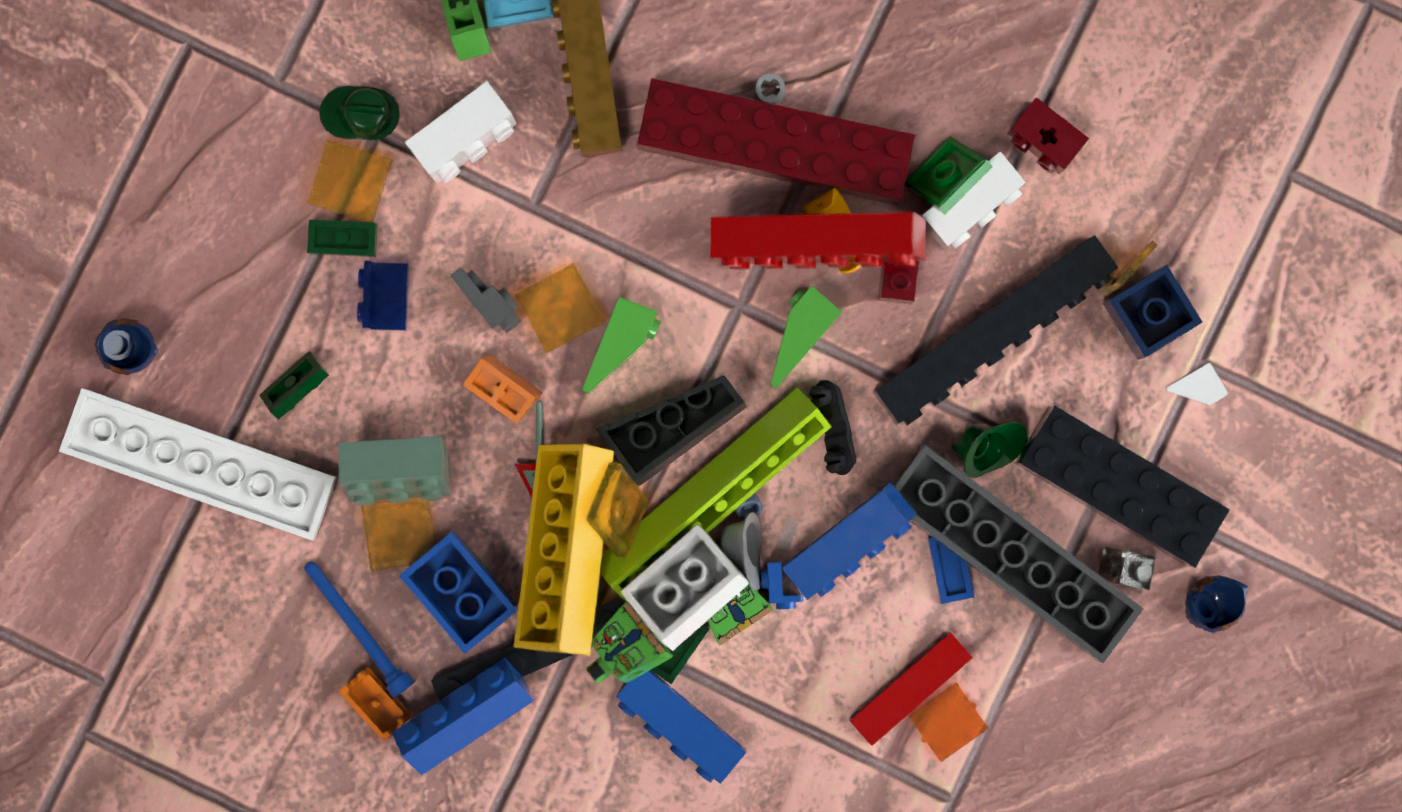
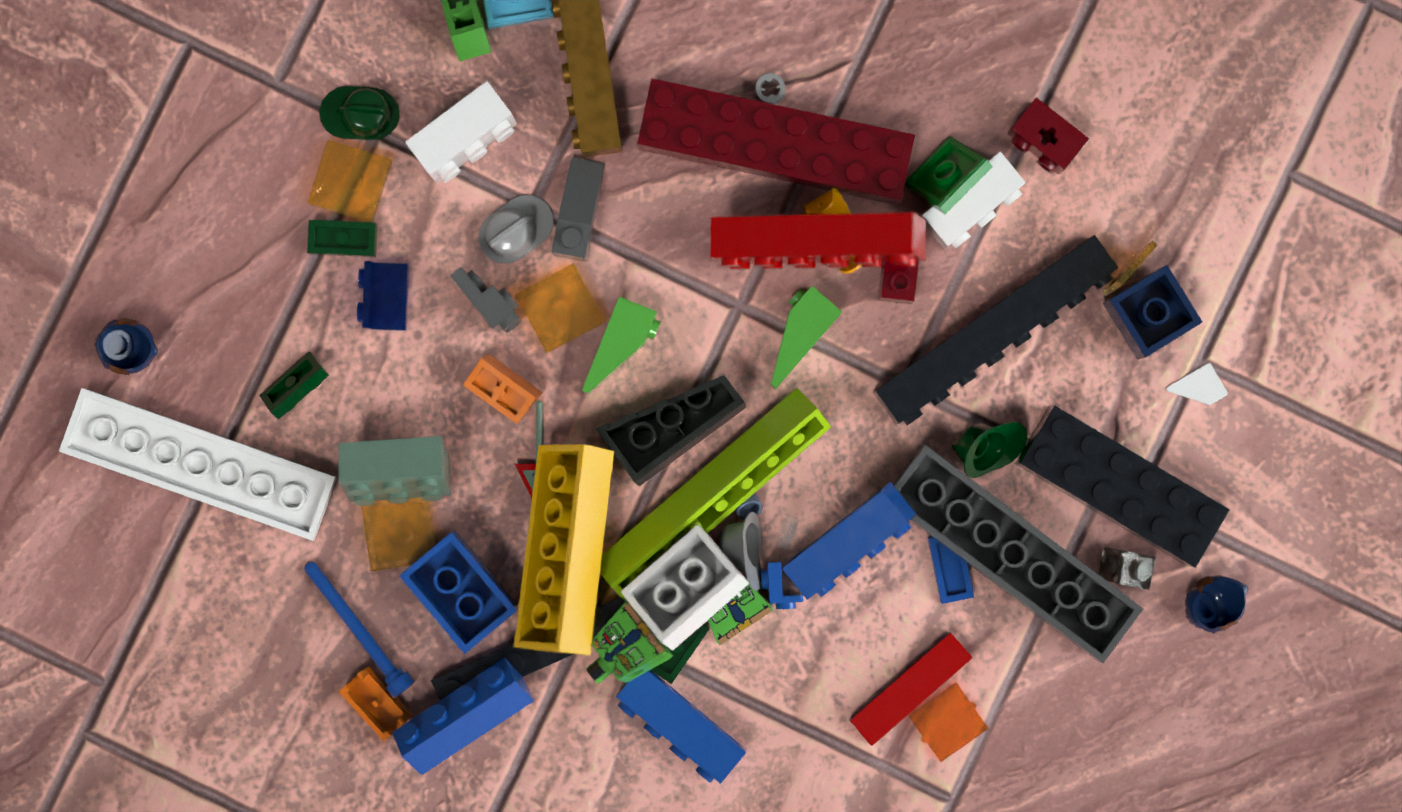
clear yellow tile [586,462,649,557] -> none
black piece [809,380,856,475] -> none
none -> light grey piece [479,195,554,263]
none -> dark grey slope [552,158,605,262]

